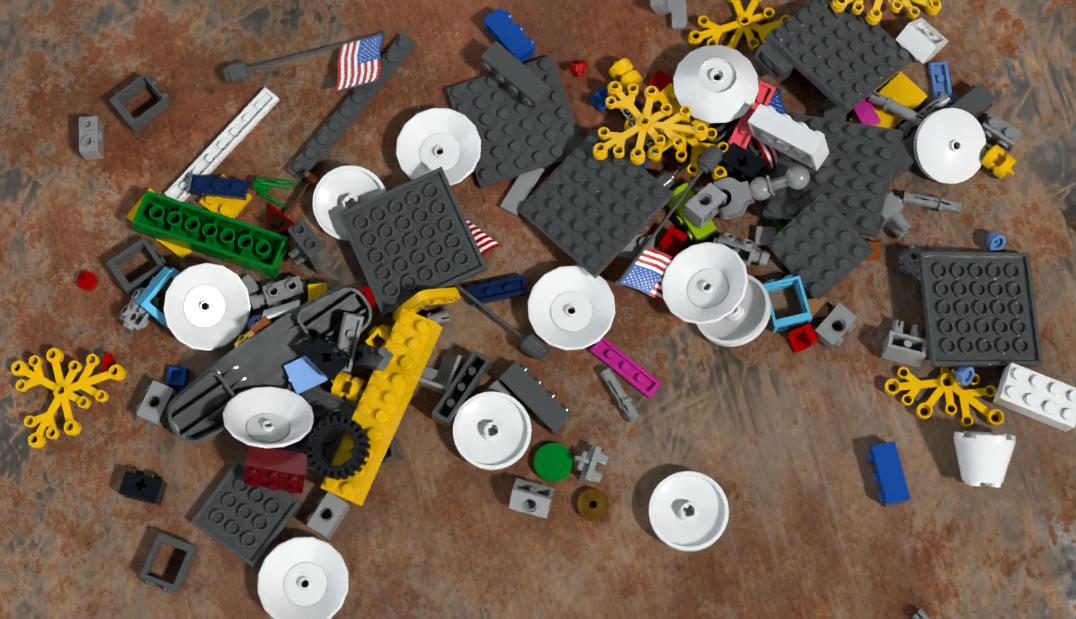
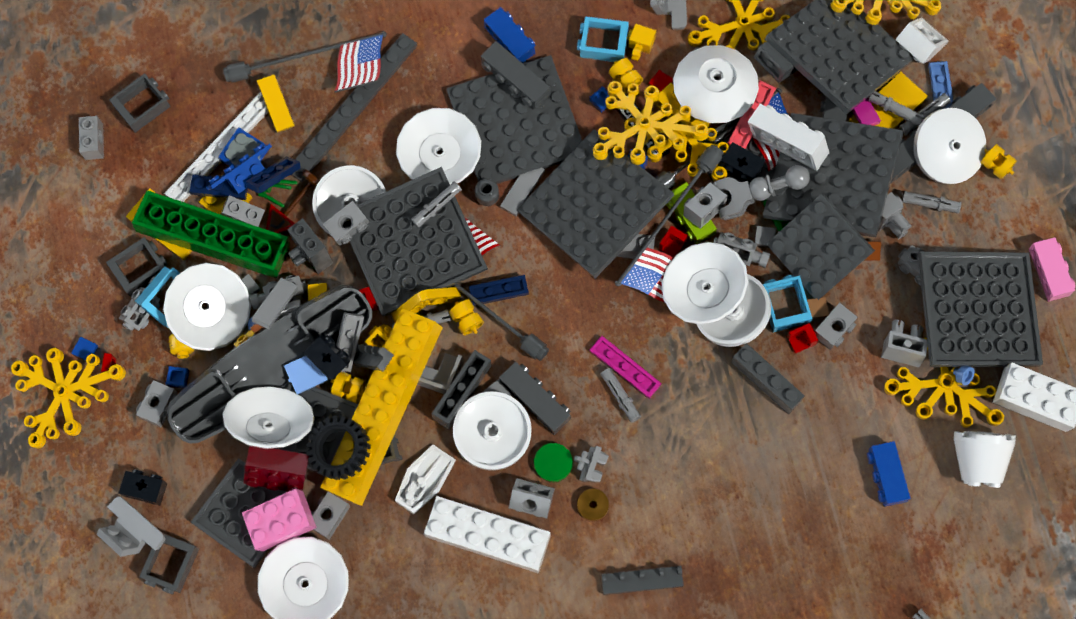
red tile [77,271,98,292] -> none
white dish [527,265,616,350] -> none
red tile [569,60,588,78] -> none
white dish [649,471,729,552] -> none
light grey bracket [981,112,1023,152] -> none
medium blue tile [986,232,1006,252] -> none
none -> blue tile [71,337,98,361]
none -> light grey plate [97,497,165,557]
none -> yellow head [169,334,195,359]
none -> blue bracket [206,144,272,195]
none -> light grey piece [218,127,269,167]
none -> light grey brick [220,195,265,227]
none -> bright pink brick [242,489,317,552]
none -> dark blue plate [245,156,301,194]
none -> light grey tile [252,278,298,329]
none -> yellow tile [257,75,294,133]
none -> light grey brick [323,201,370,245]
none -> white piece [395,445,456,514]
none -> light grey pin [411,181,462,228]
none -> white brick [424,496,551,573]
none -> yellow wheel [449,299,484,336]
none -> dark grey head [474,179,499,206]
none -> medium azure window [577,16,629,62]
none -> dark grey hinge [601,566,683,595]
none -> yellow brick [627,24,656,61]
none -> dark grey brick [731,343,805,414]
none -> bright pink brick [1029,237,1075,302]

